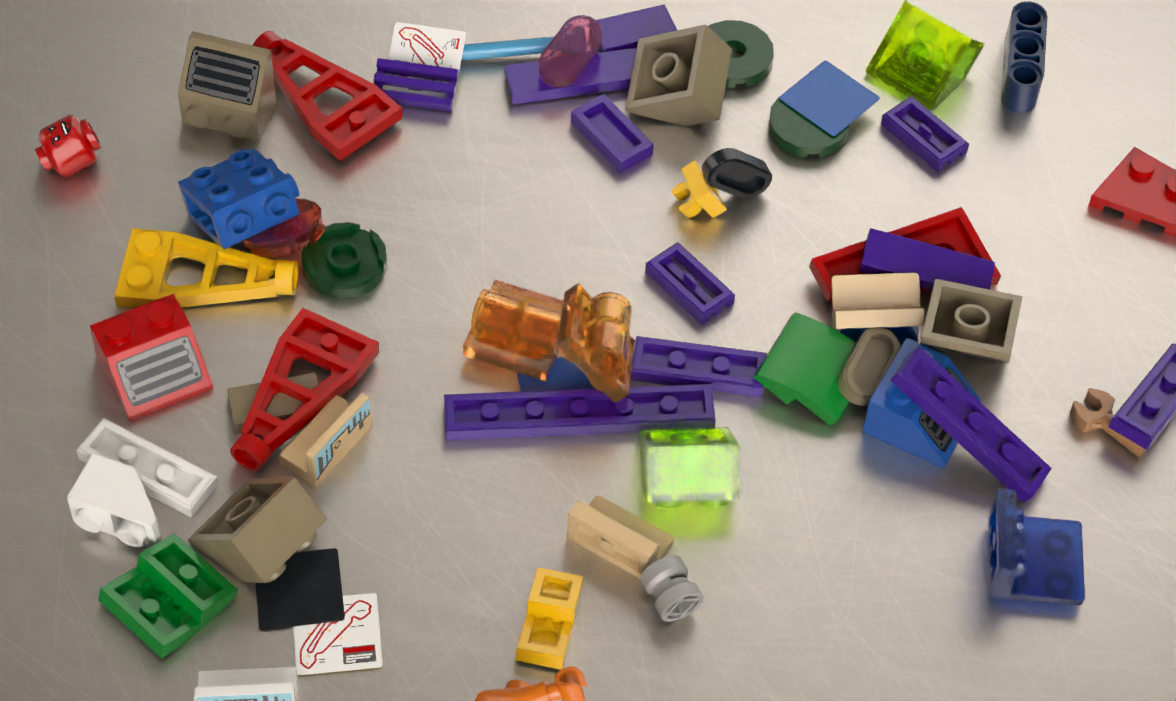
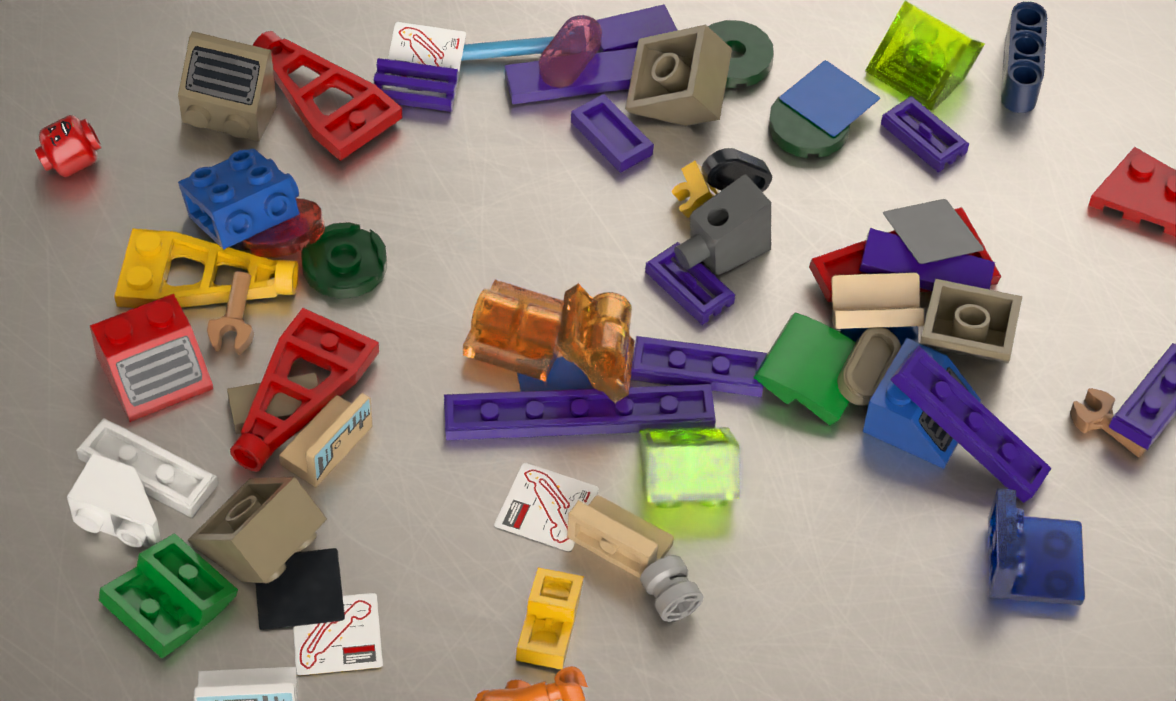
none -> medium nougat bar [207,271,254,355]
none -> white sticker [494,463,599,552]
none -> dark grey torso [674,174,771,275]
none -> sticker [883,199,984,264]

